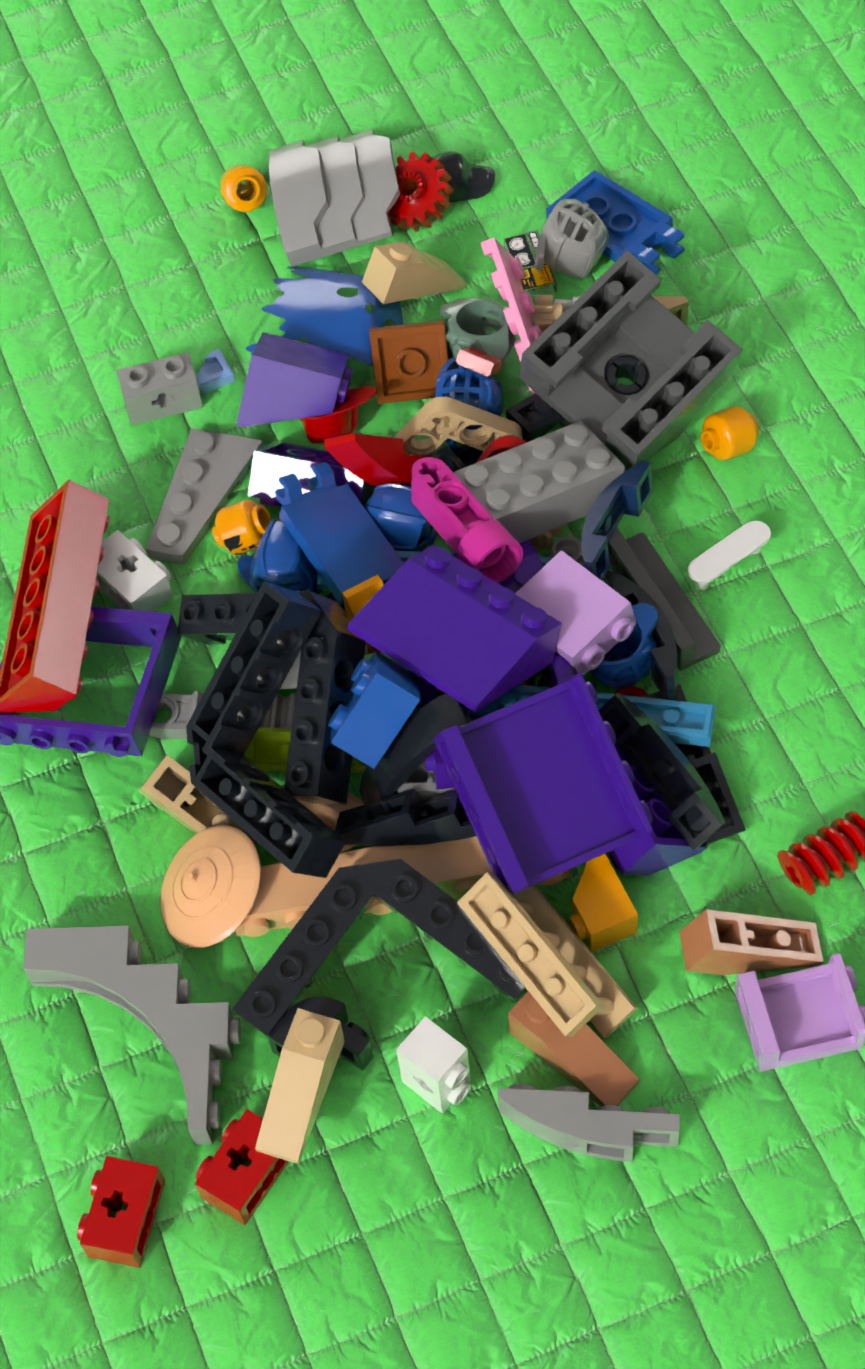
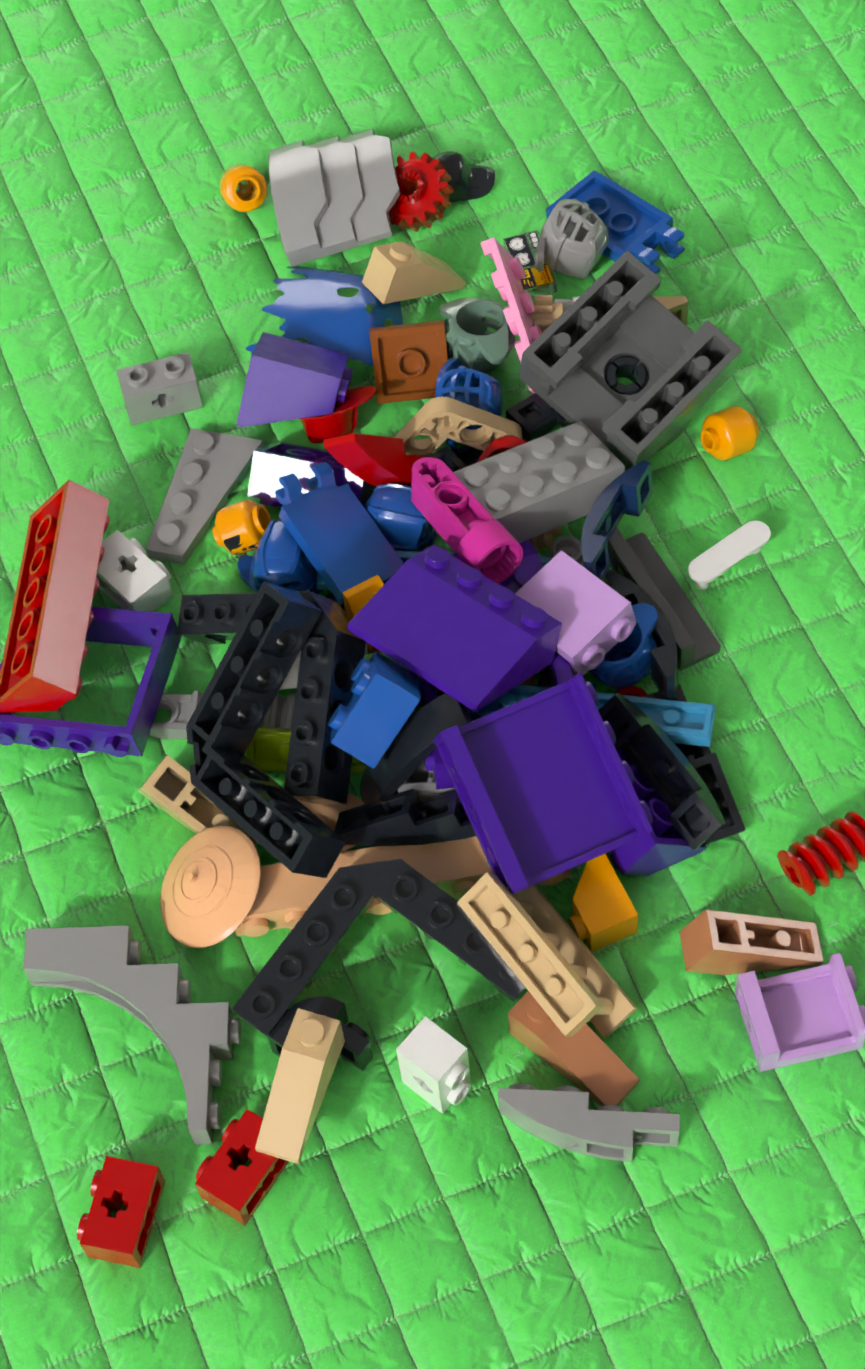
light blue tile [197,348,235,395] -> none
tile [455,347,503,377] -> none

